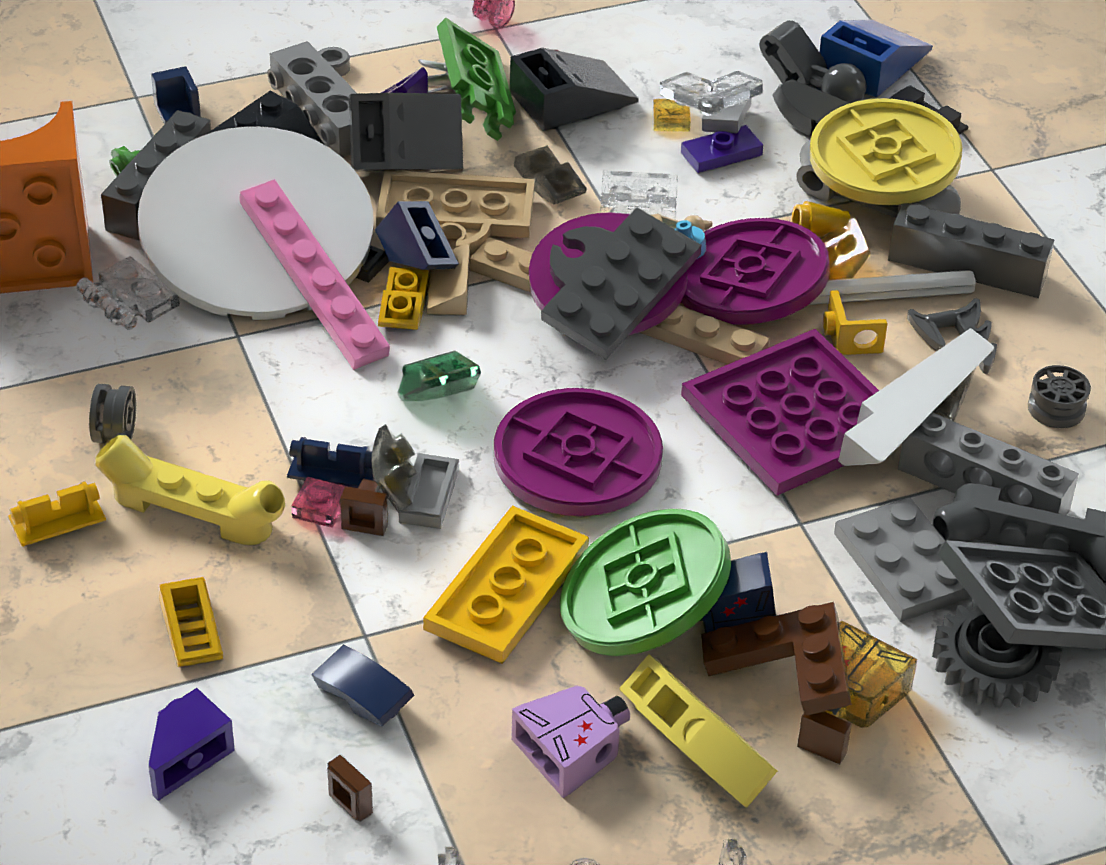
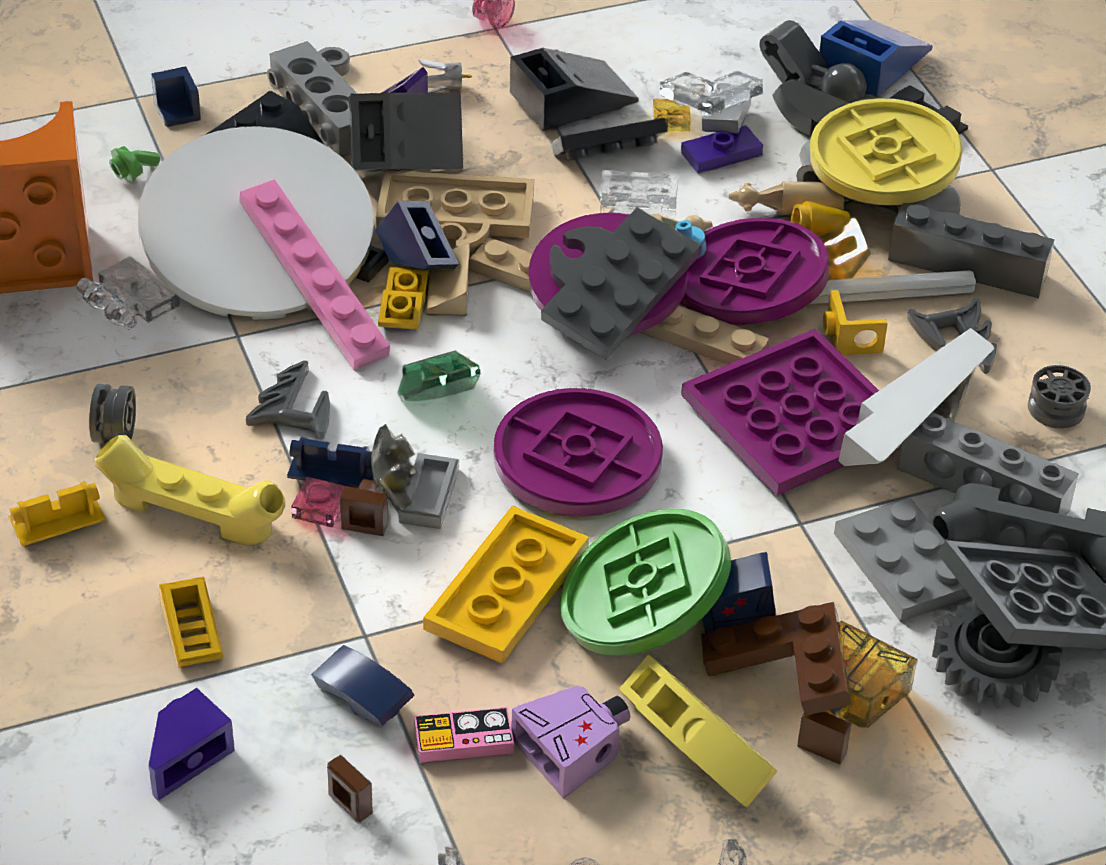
dark grey brick [101,110,211,241] -> none
bright green tile [436,17,516,141] -> none
clear smoke slope [514,145,587,204] -> none
none -> dark grey piece [246,360,330,440]
none -> tile [414,707,514,763]
none -> black plate [551,117,668,160]
none -> tan wheel [729,181,844,216]

